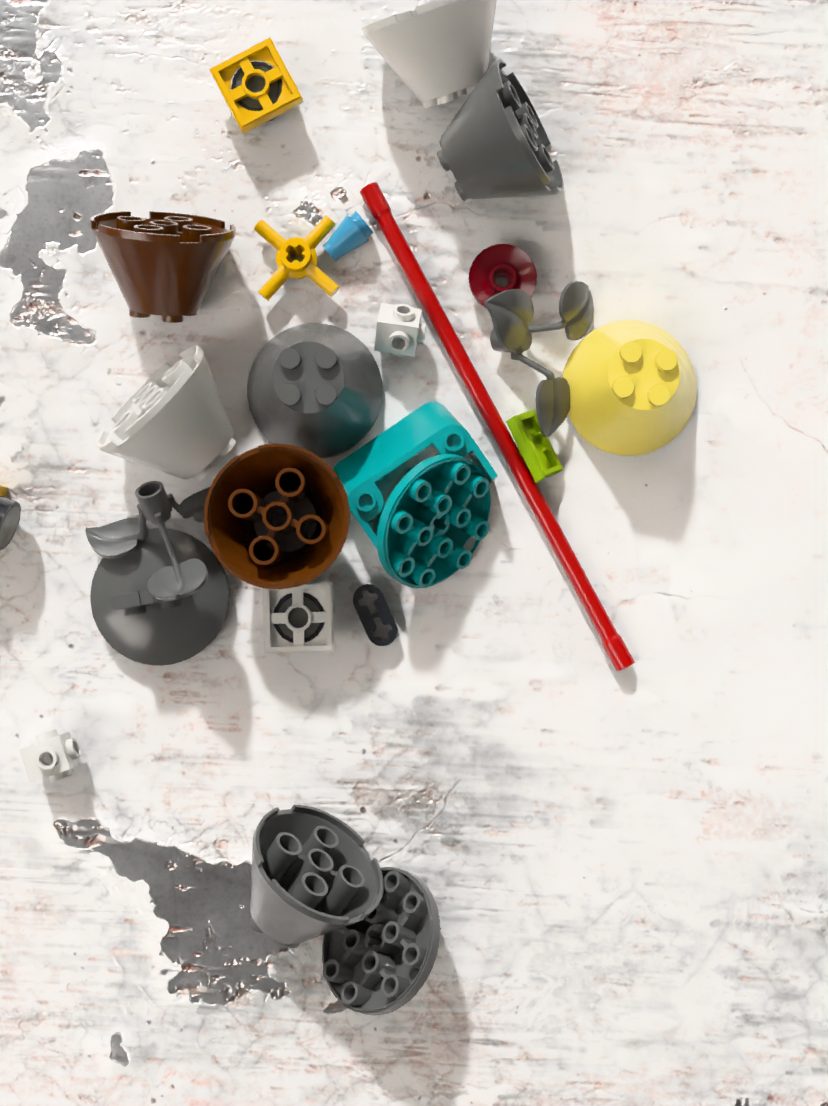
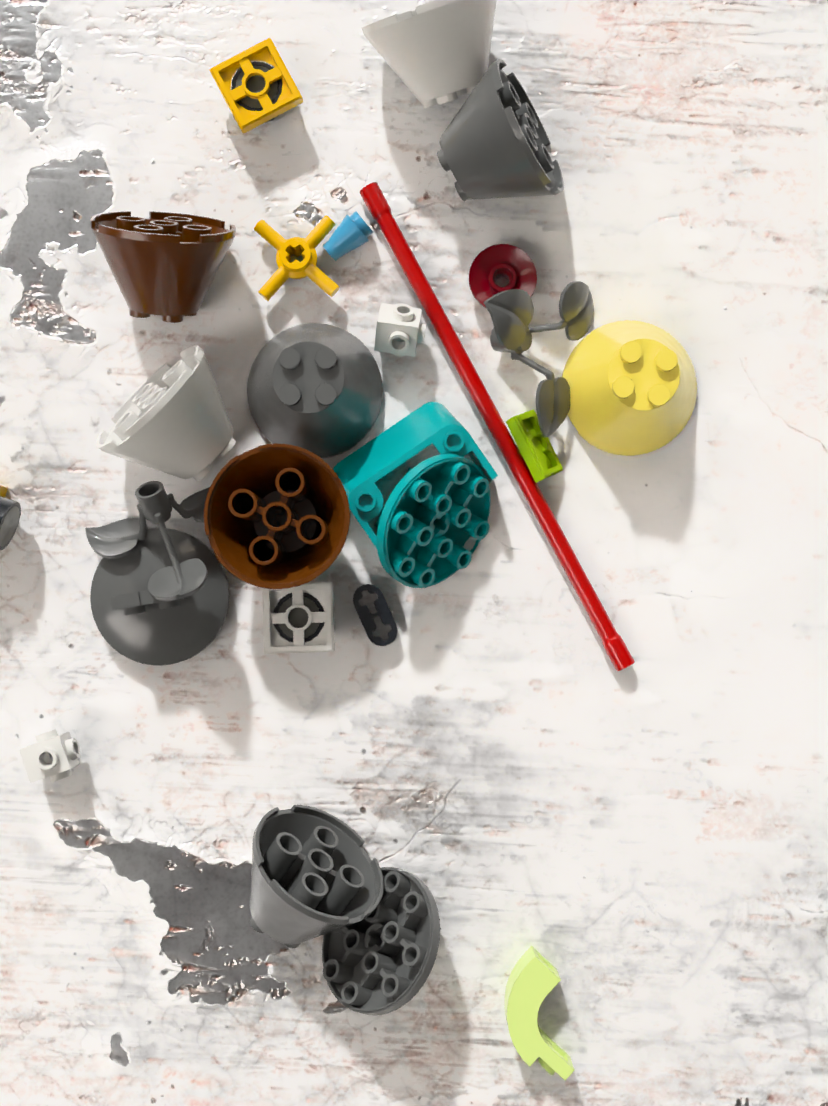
none -> yellowish green arch [504,946,575,1080]

